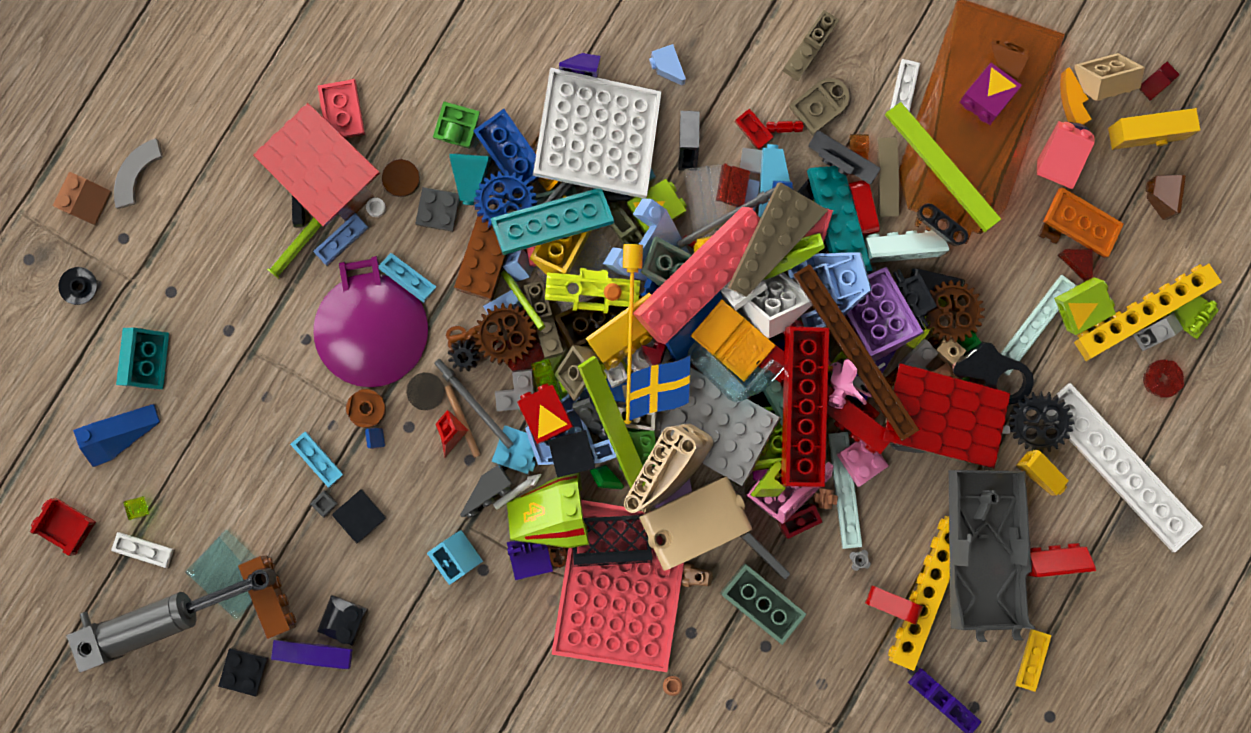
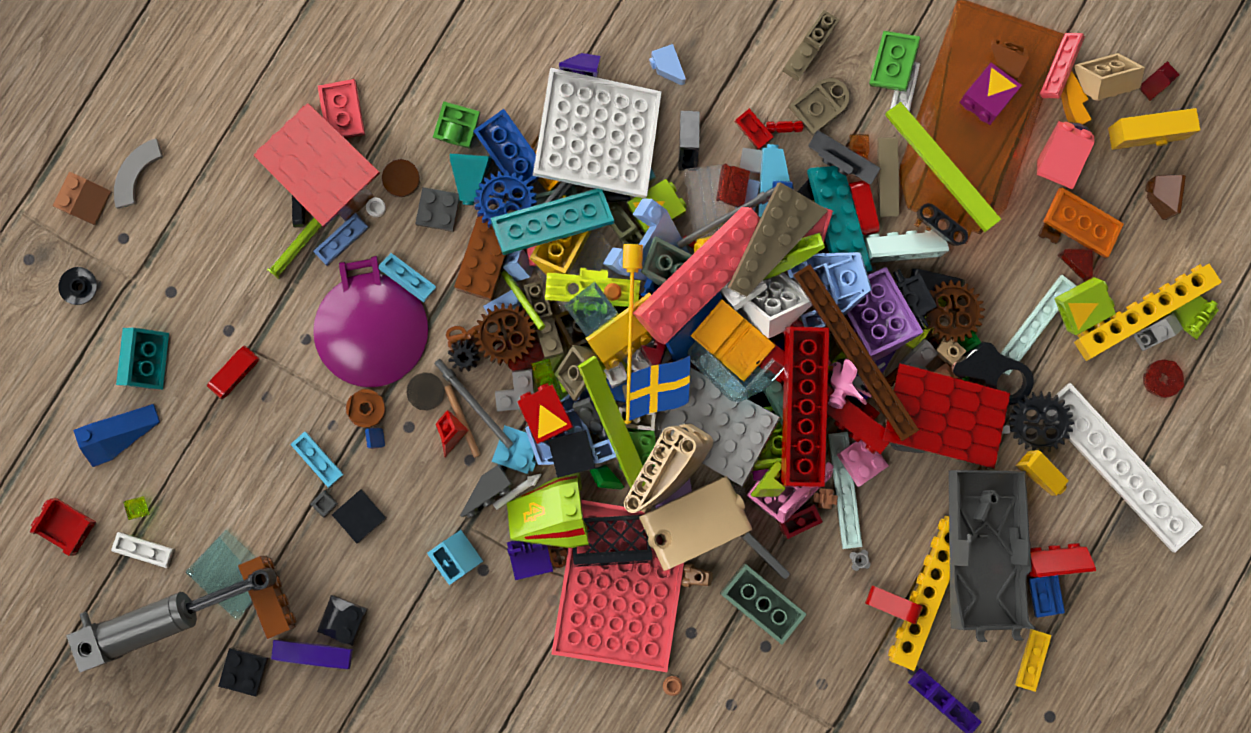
none -> red beam [207,346,259,400]
none -> clear light blue slope [564,282,618,337]
none -> bright green tile [869,31,921,92]
none -> blue plate [1028,575,1065,618]
none -> coral tile [1040,33,1085,99]

